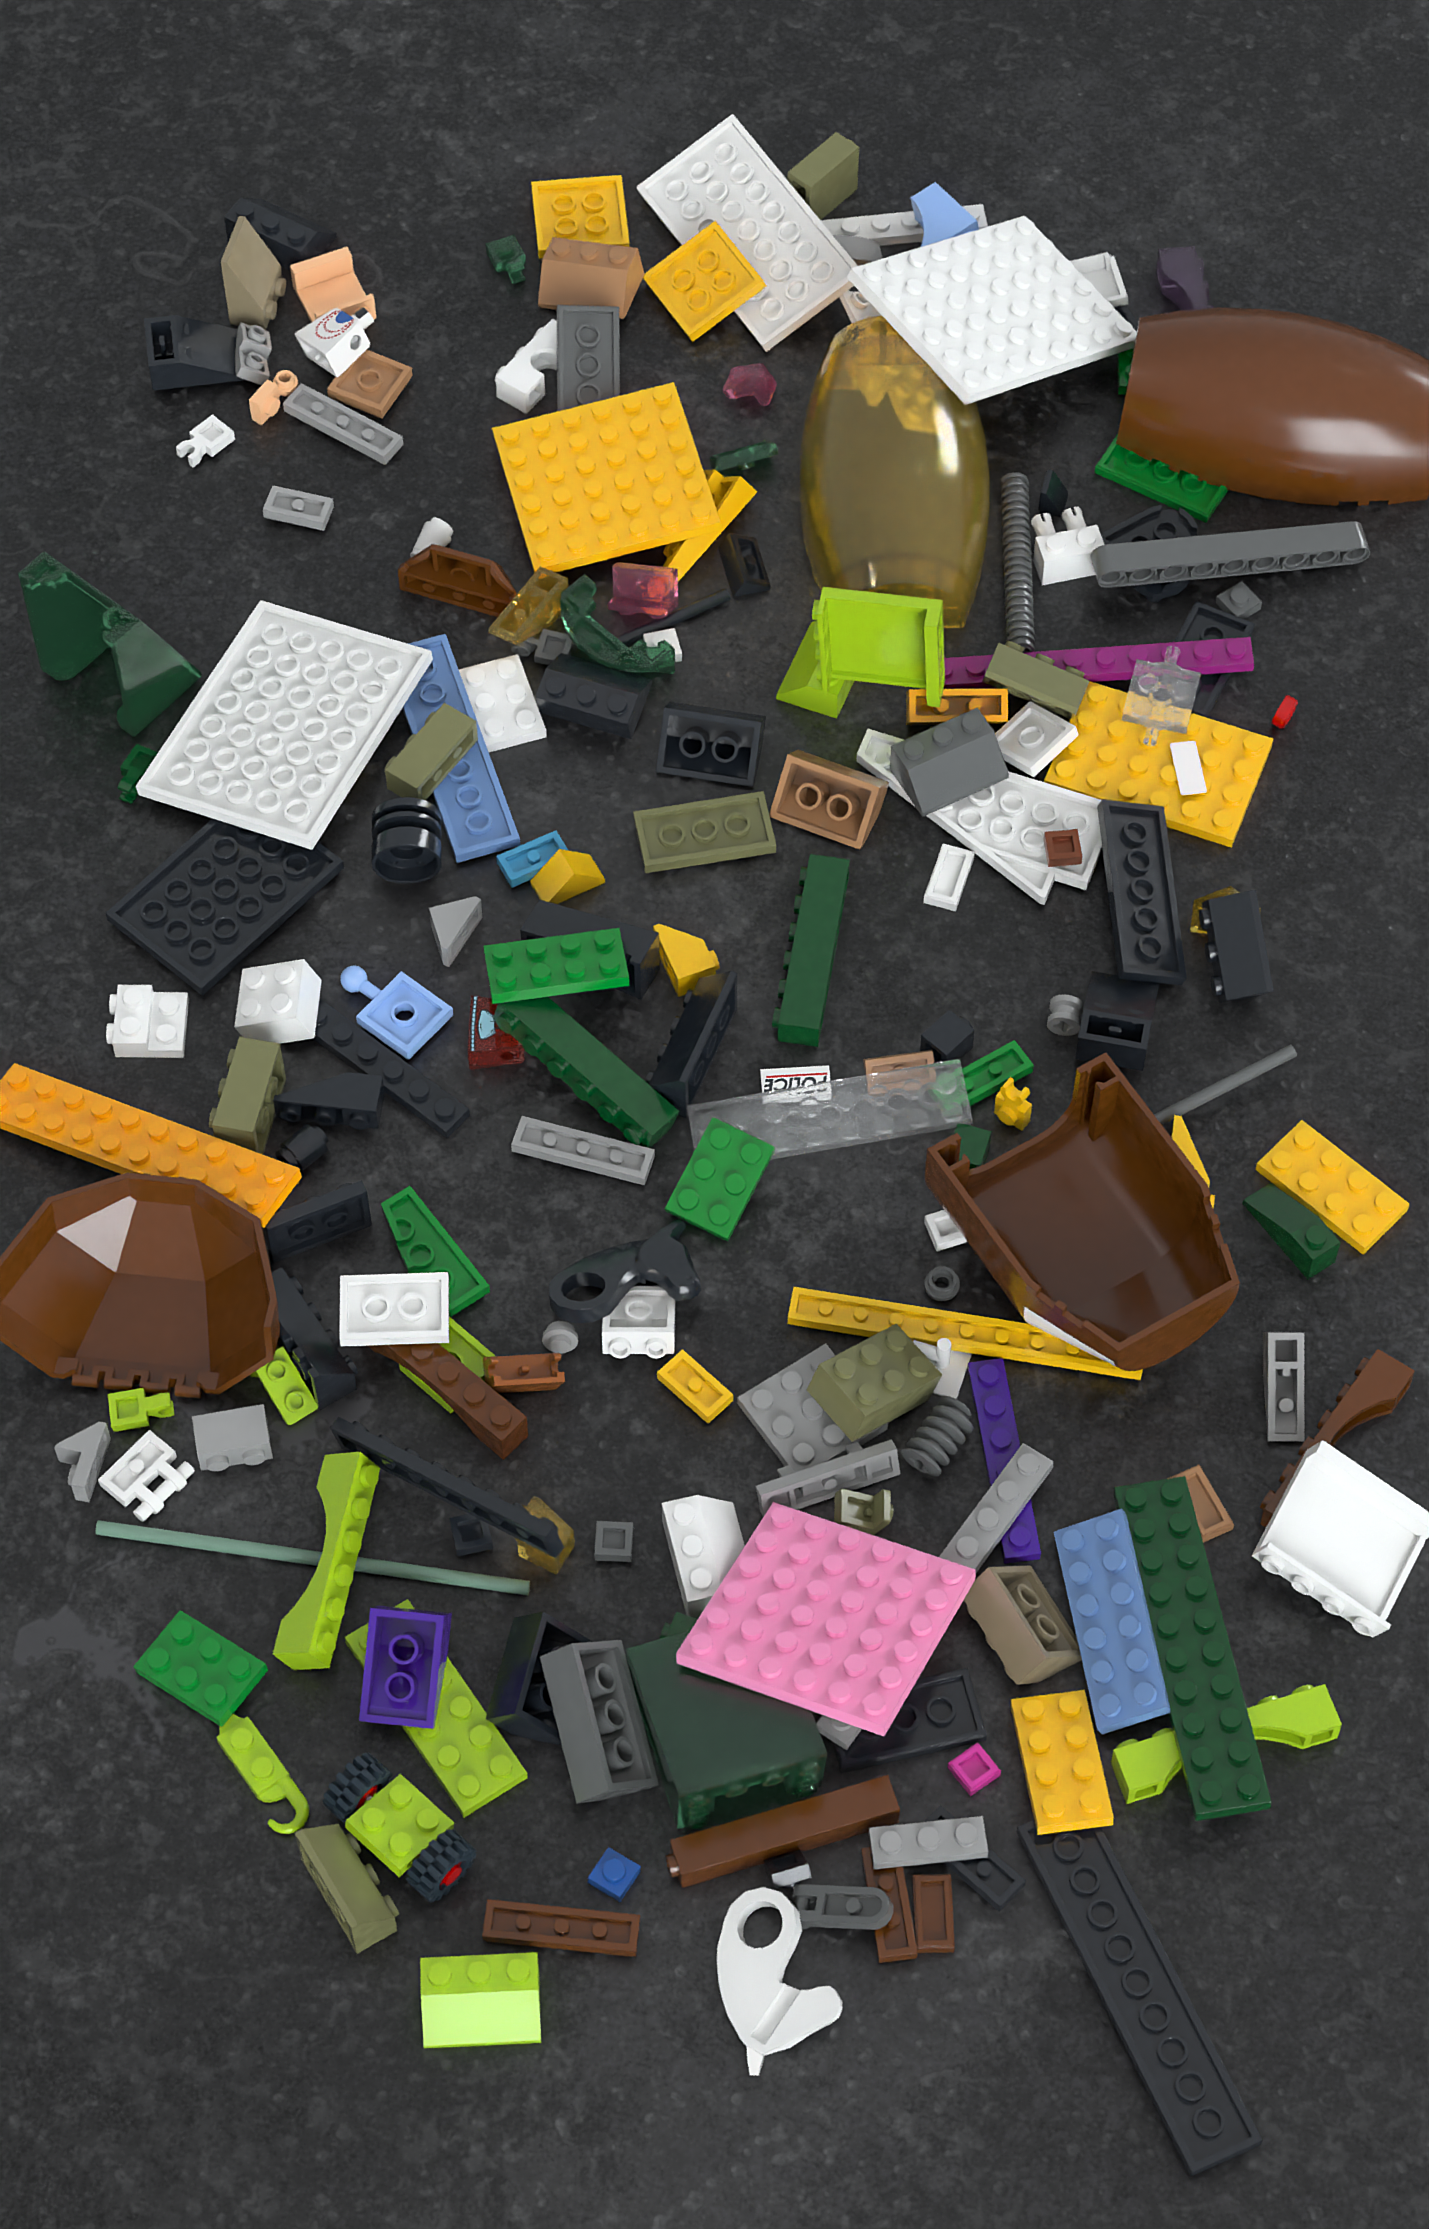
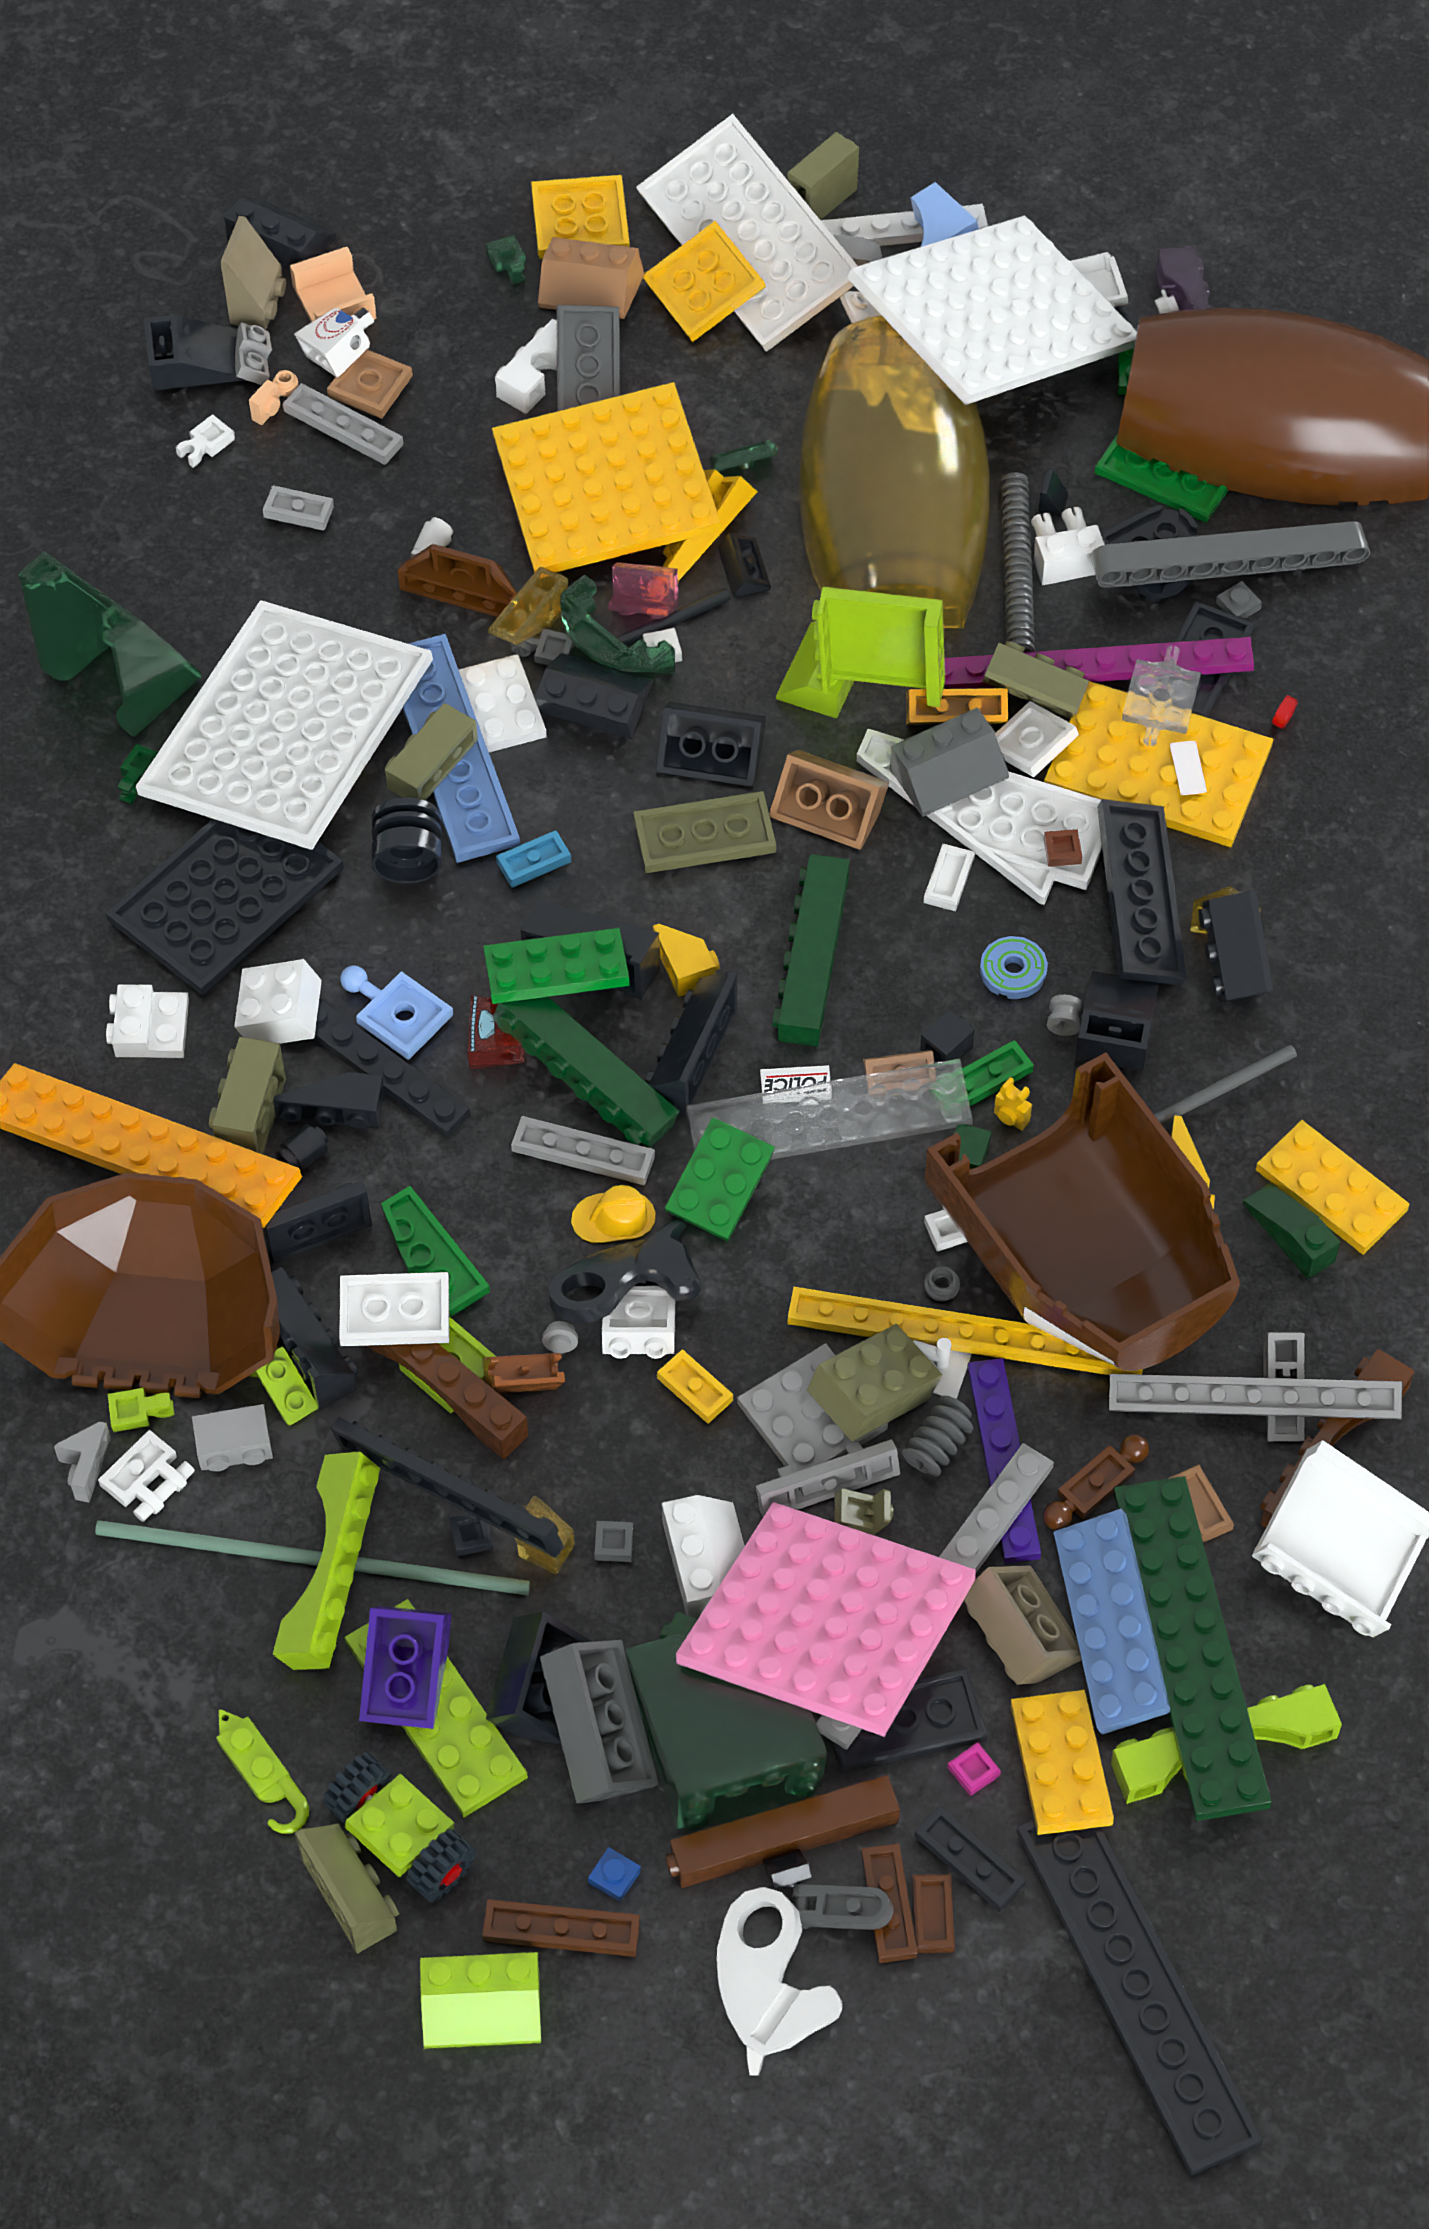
green plate [133,1610,268,1727] -> none
light grey slope [429,896,483,967] -> none
yellow slope [531,849,605,904] -> none
clear pink bracket [722,363,777,406] -> none
light grey plate [869,1816,988,1869] -> none
none -> yellow piece [571,1185,656,1243]
none -> medium blue tile [980,936,1048,1000]
none -> reddish brown plate [1043,1434,1149,1530]
none -> light grey plate [1109,1374,1402,1419]
none -> white plate [1155,290,1179,314]

